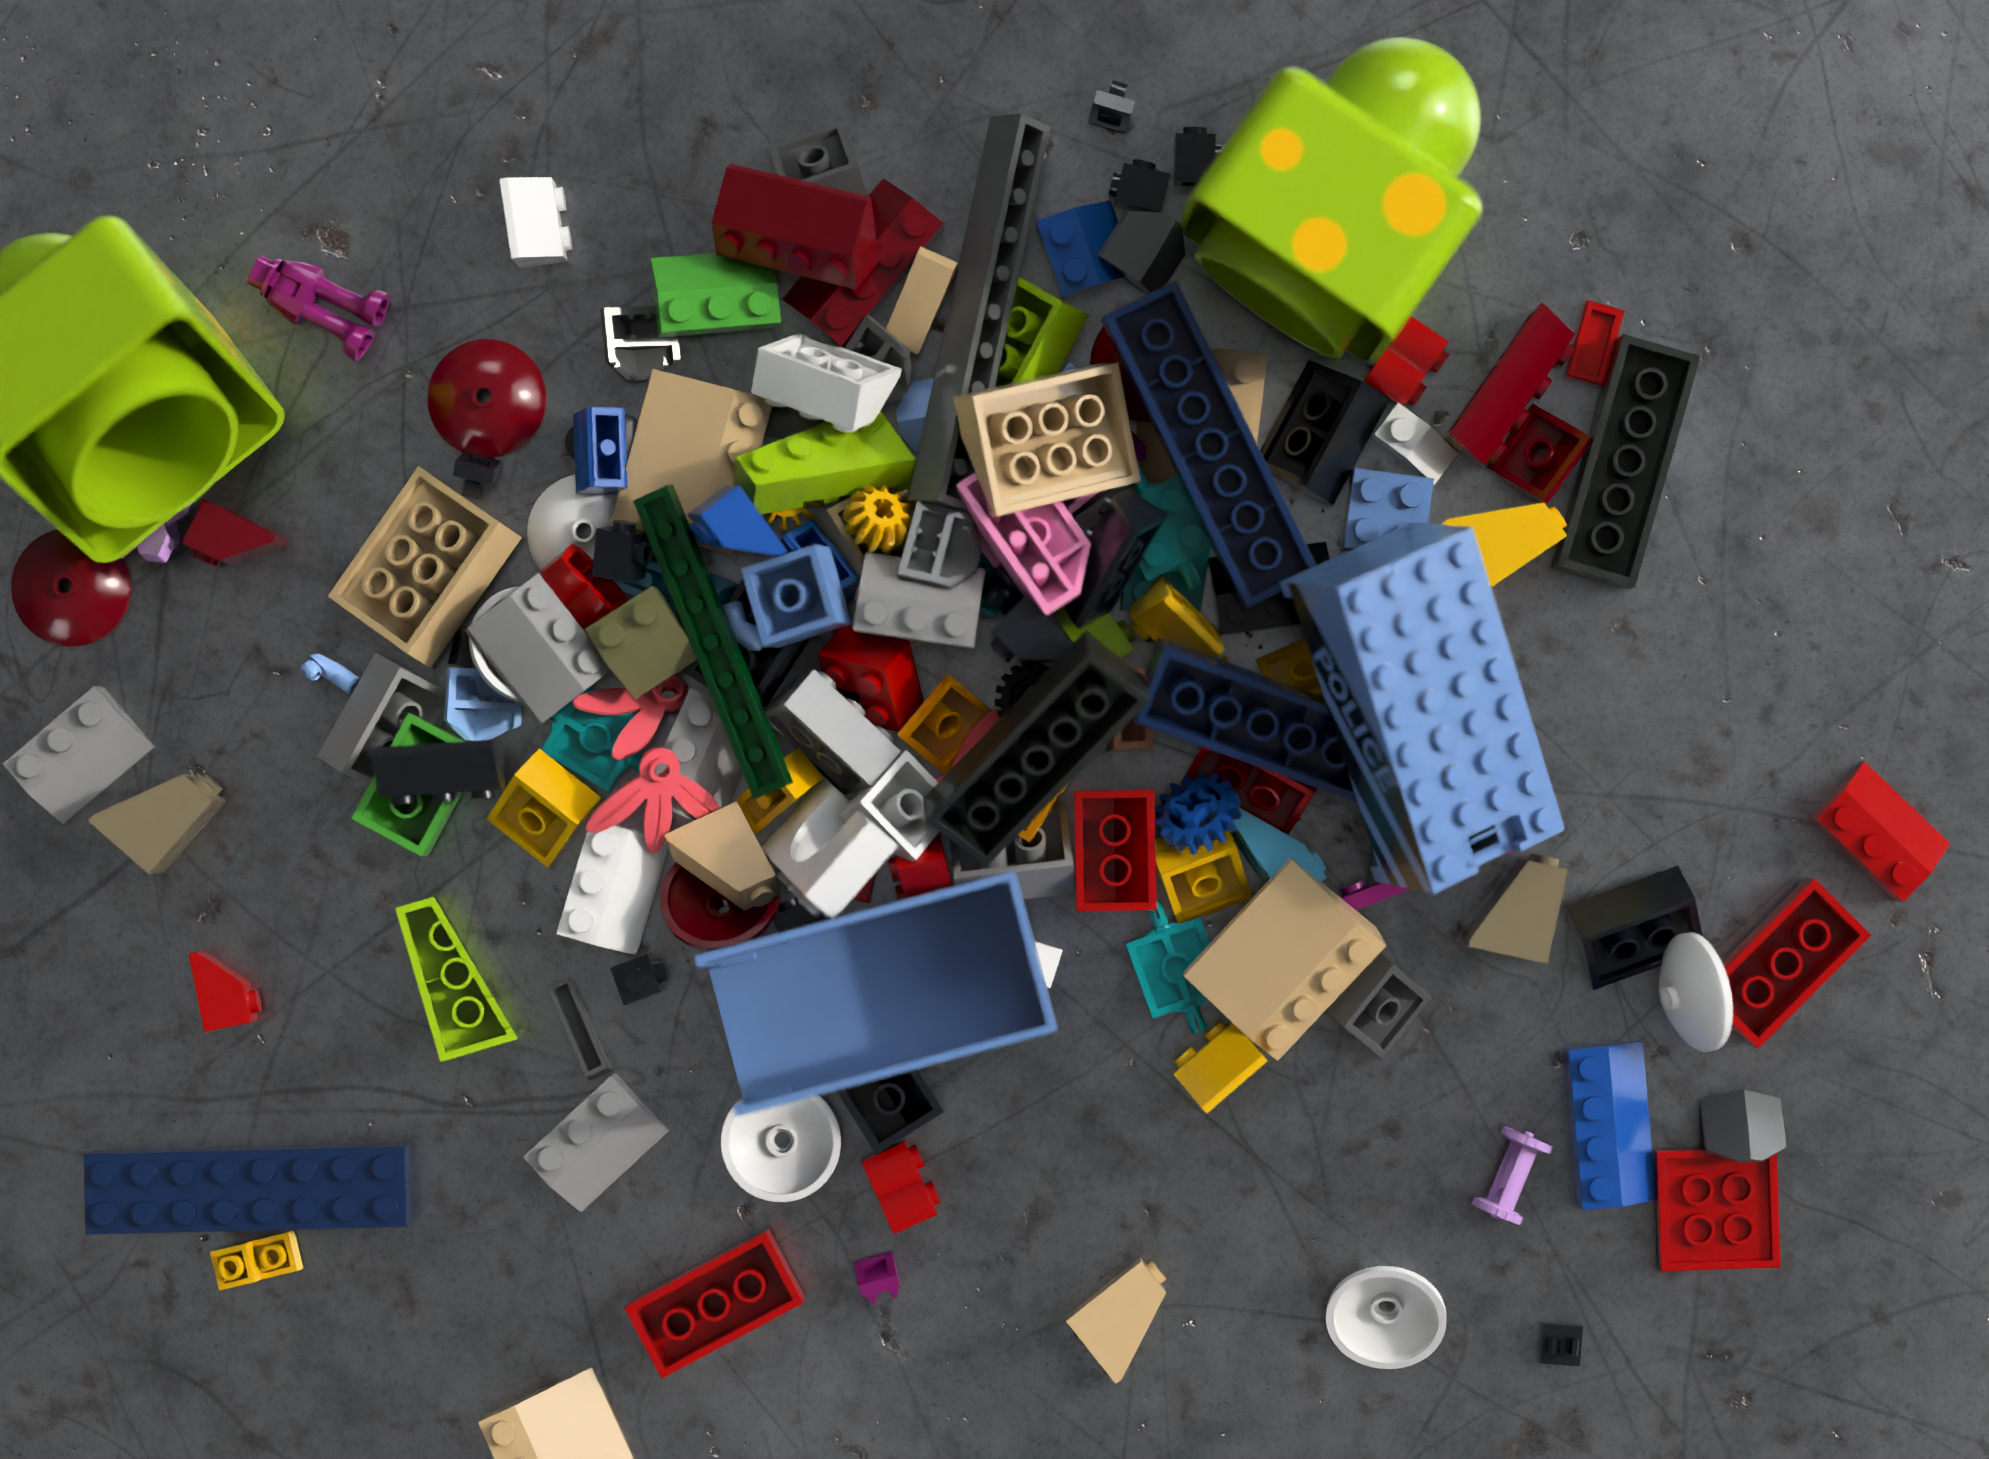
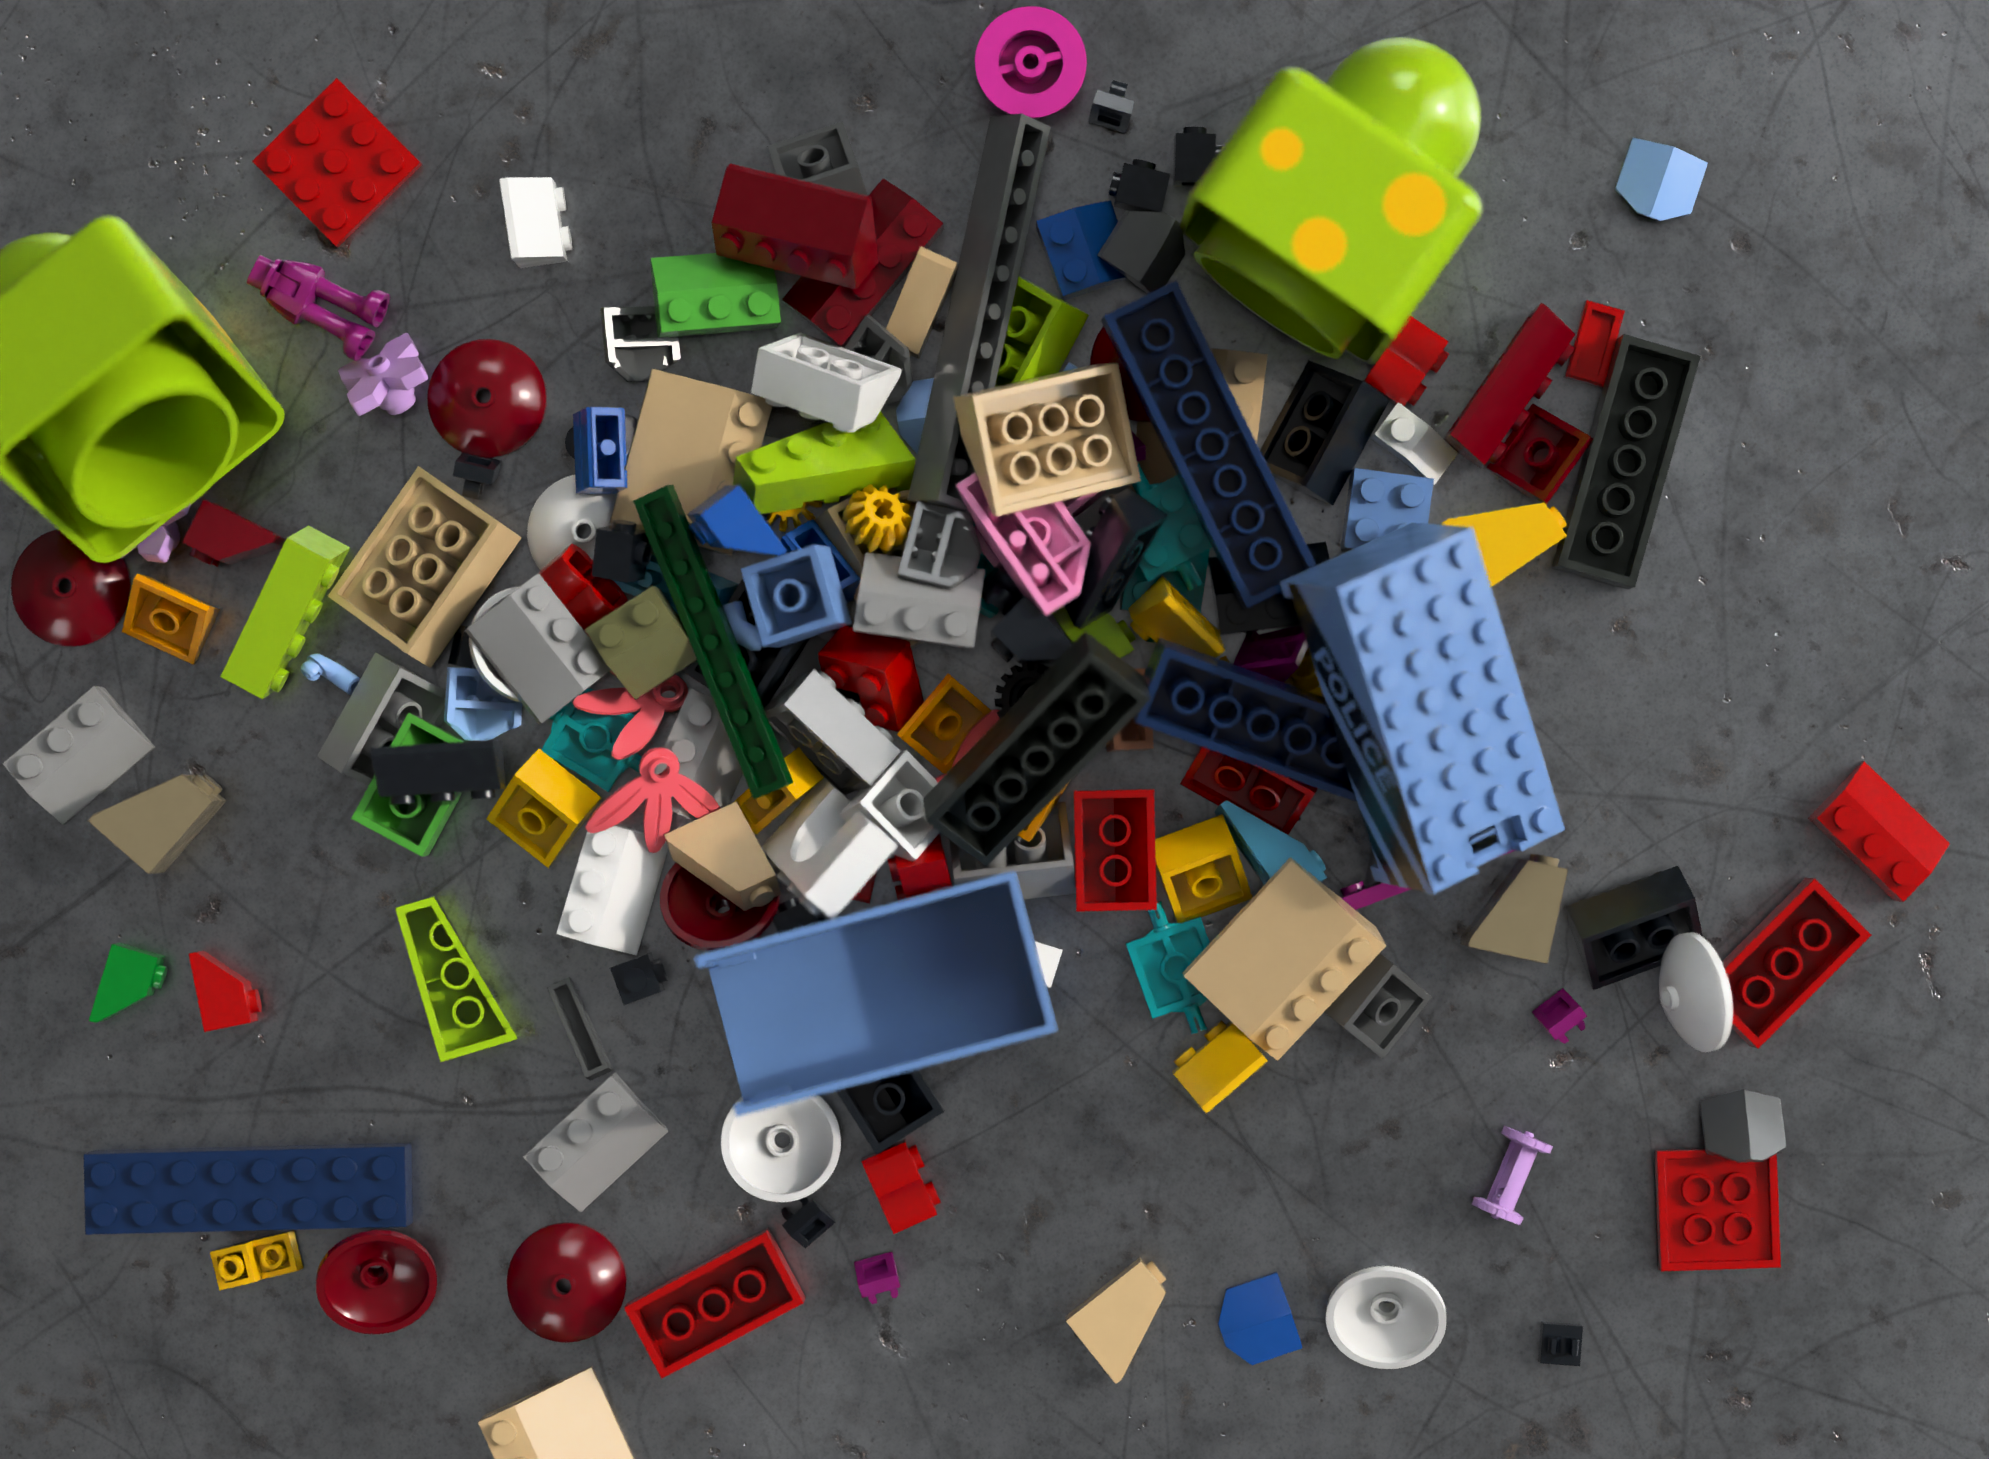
blue gear [1155,772,1242,854] -> none
blue slope [1562,1041,1656,1210] -> none
none -> green slope [89,943,168,1023]
none -> light orange slope [122,573,220,665]
none -> lime wedge [220,525,350,699]
none -> red plate [252,78,422,248]
none -> dark red dish [316,1230,437,1334]
none -> lavender plant [338,333,428,416]
none -> dark red dish [507,1222,627,1343]
none -> black tile [781,1197,836,1248]
none -> dark pink piece [975,6,1087,118]
none -> blue slope [1218,1272,1303,1365]
none -> magenta slope [1233,626,1308,682]
none -> magenta tile [1532,988,1587,1044]
none -> light blue slope [1615,138,1708,221]

